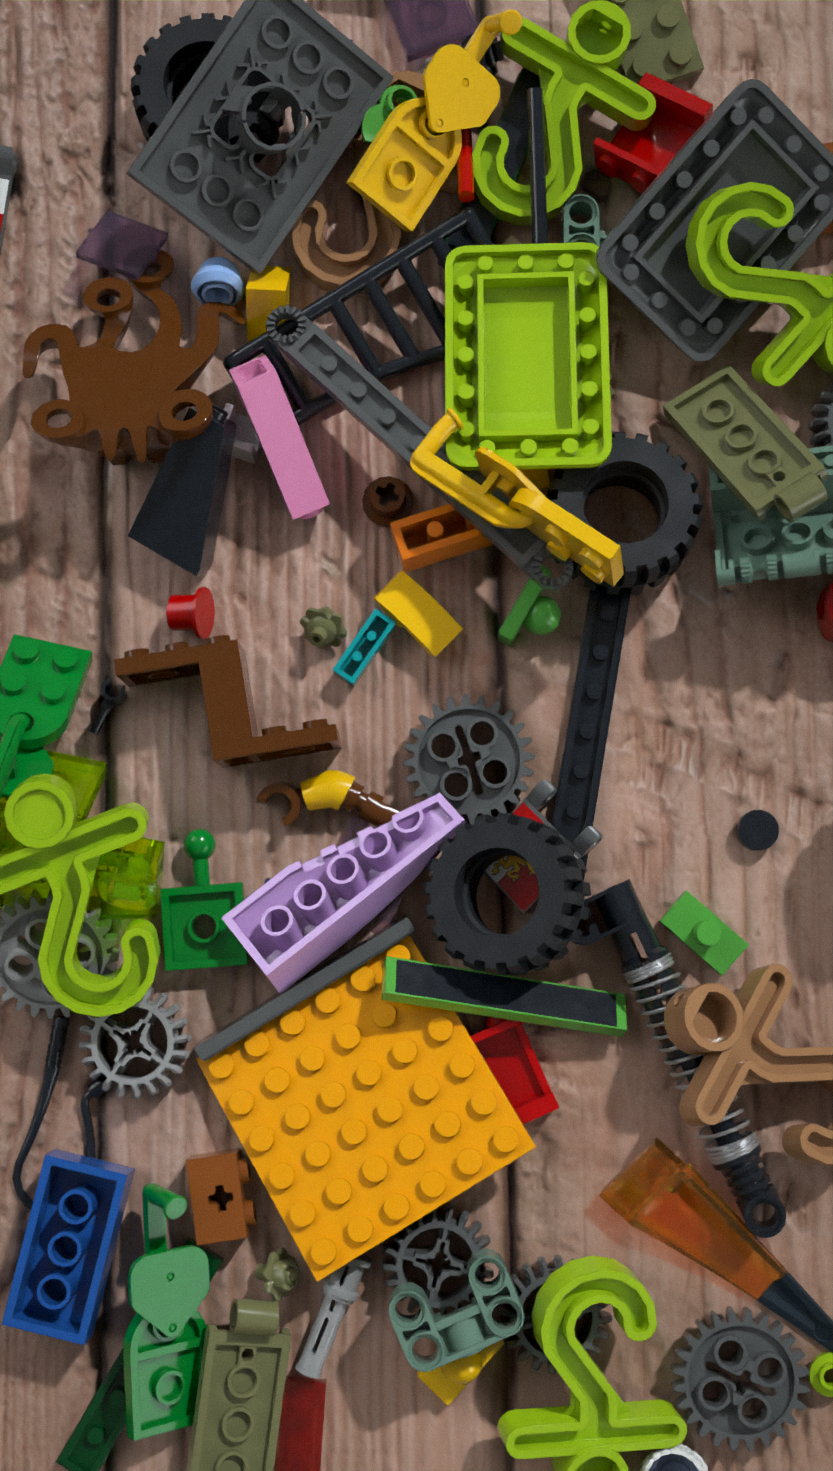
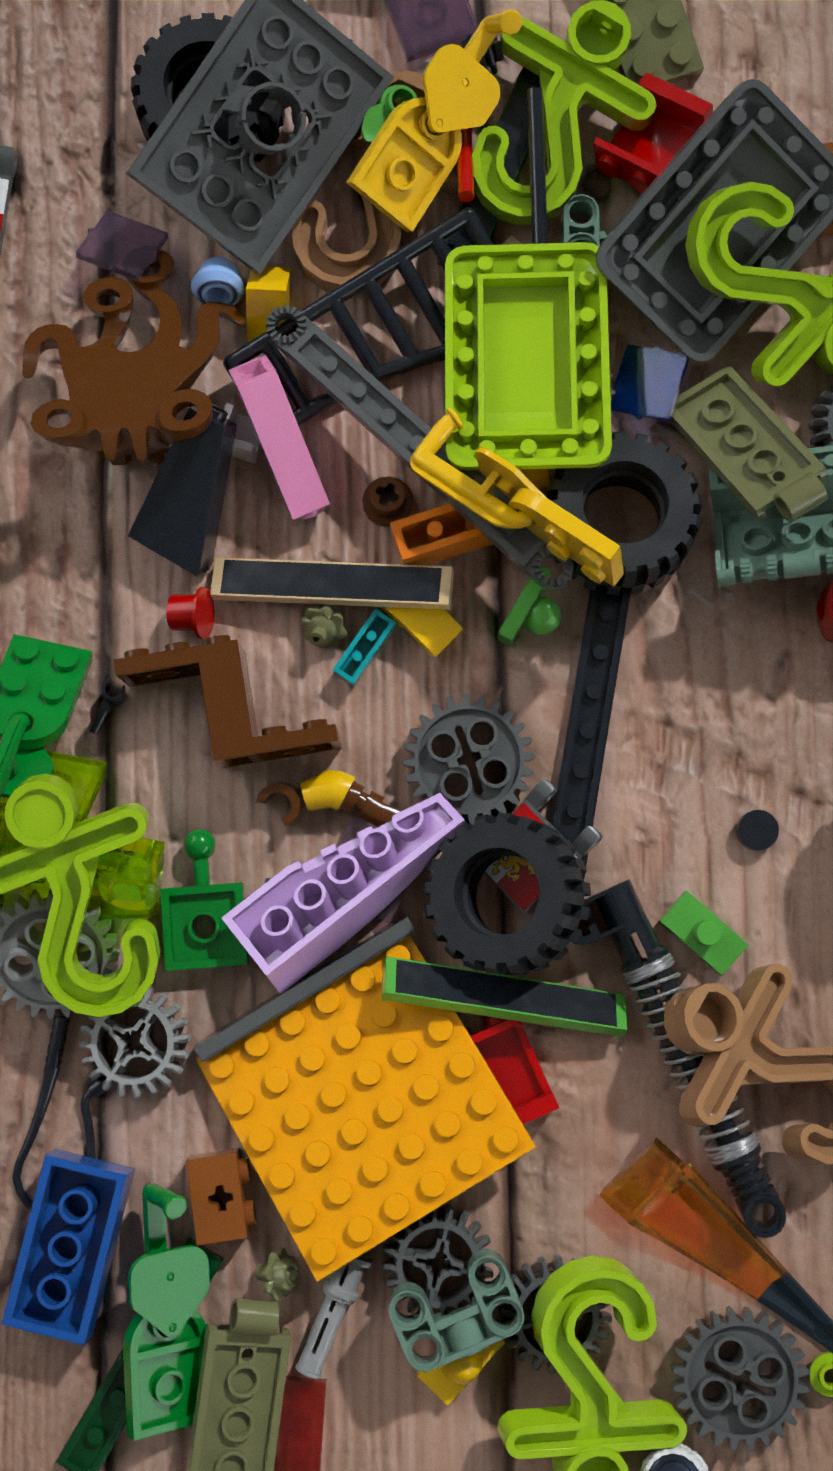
none -> black tile [210,557,454,610]
none -> clear blue piece [611,344,690,422]

